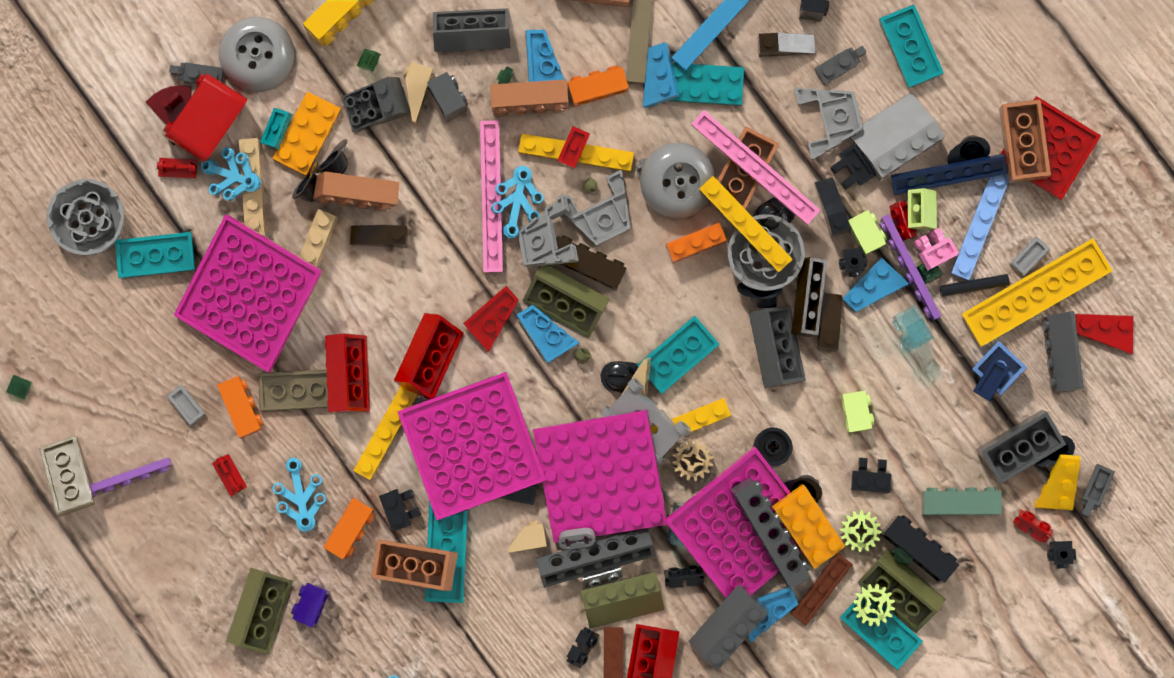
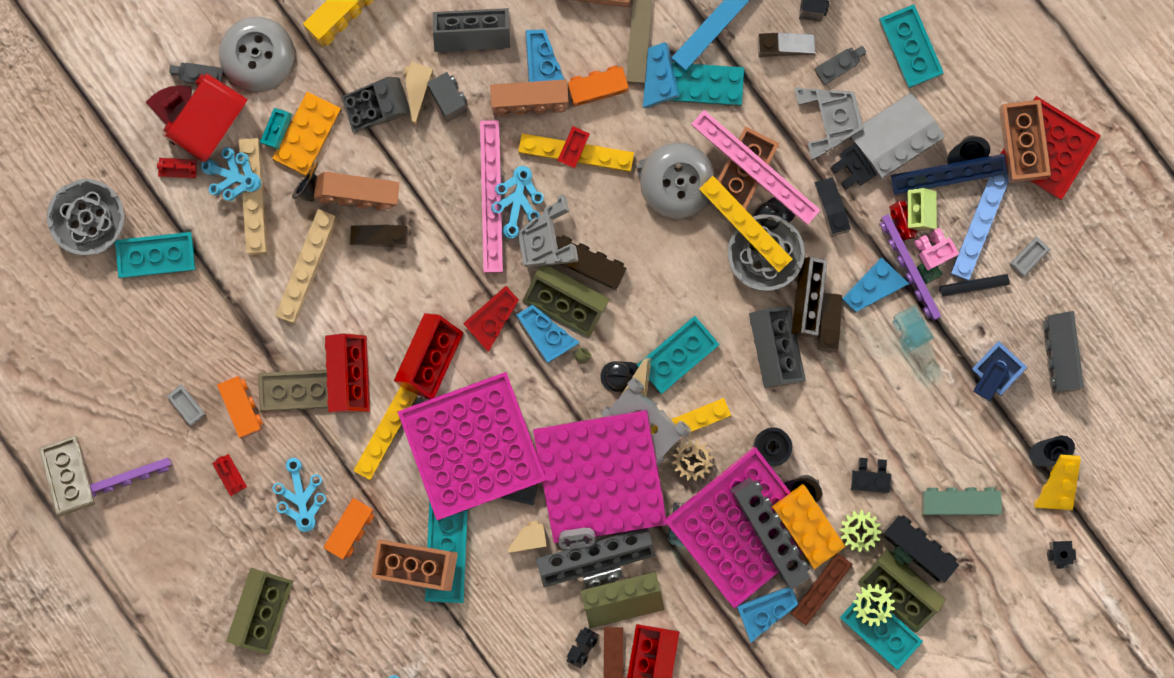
clear green plate [6,374,32,400] -> none
dark pink plate [174,215,323,372] -> none
dark purple slope [291,583,330,627] -> none
black piece [315,139,348,174] -> none
clear green plate [357,49,381,71] -> none
black plate [379,489,422,532] -> none
clear green plate [496,66,514,84] -> none
light grey wing [555,170,631,246] -> none
olive hinge [581,177,598,194] -> none
black hinge [664,565,704,588] -> none
orange brick [665,222,727,264] -> none
dark grey slope [688,584,768,671] -> none
black piece [737,282,782,308] -> none
black brick [839,247,867,277] -> none
yellowish green brick [841,391,874,433] -> none
yellowish green brick [848,210,887,256] -> none
yellow plate [961,238,1113,347] -> none
dark grey slope [976,410,1066,484] -> none
red hinge [1013,509,1053,543] -> none
red wing [1075,314,1134,355] -> none
dark grey hinge [1080,464,1115,518] -> none

